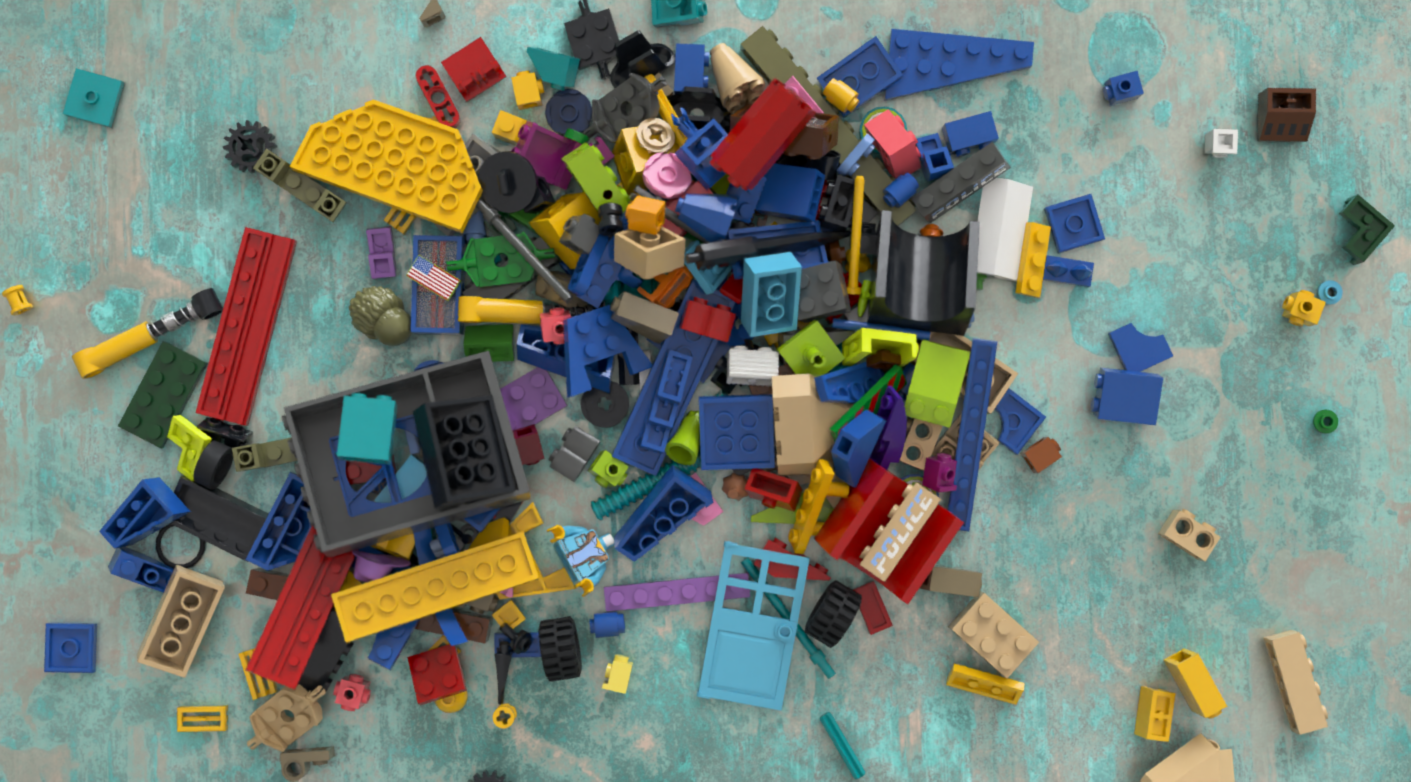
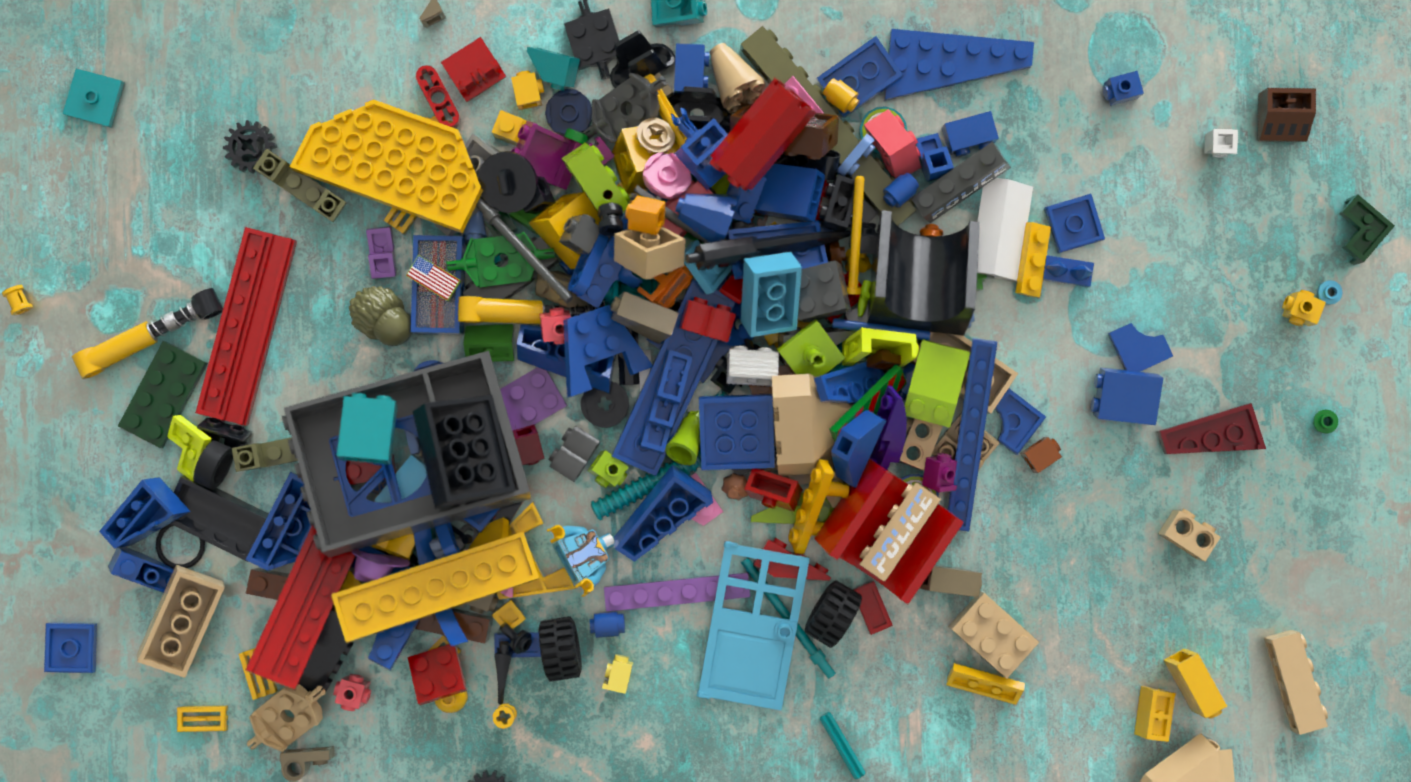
none -> dark red wing [1157,403,1266,454]

